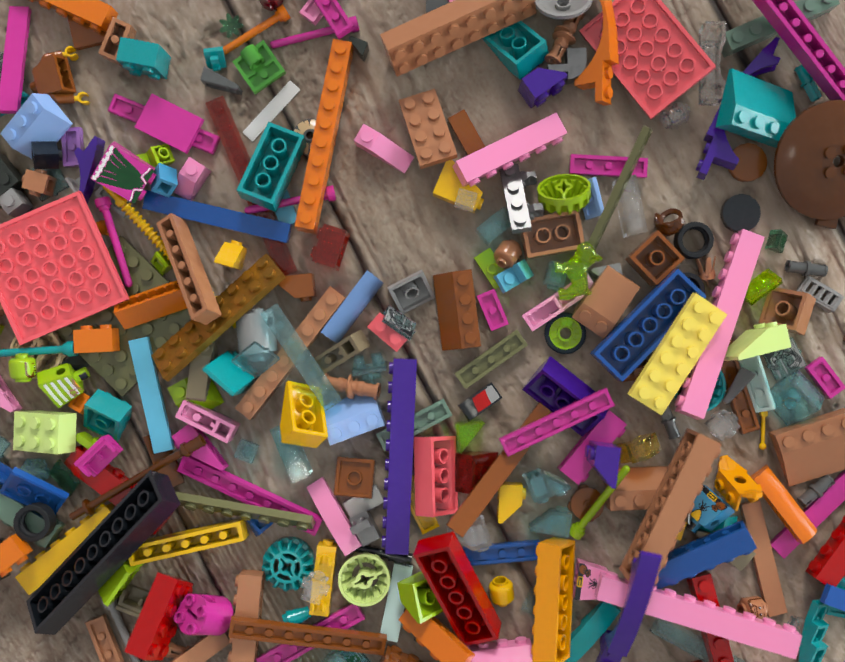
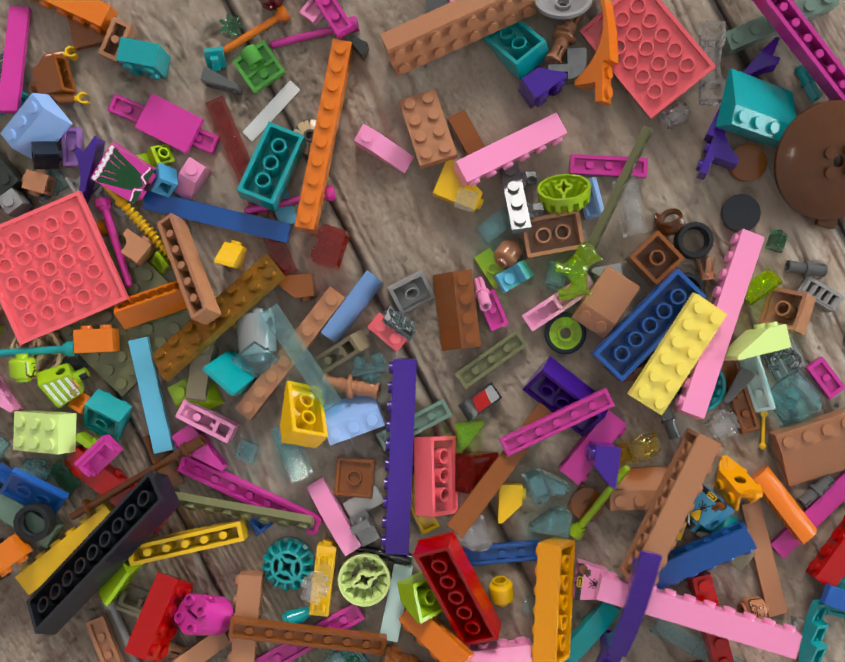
none -> nougat brick [121,228,156,268]
none -> bright pink axle [473,277,492,311]

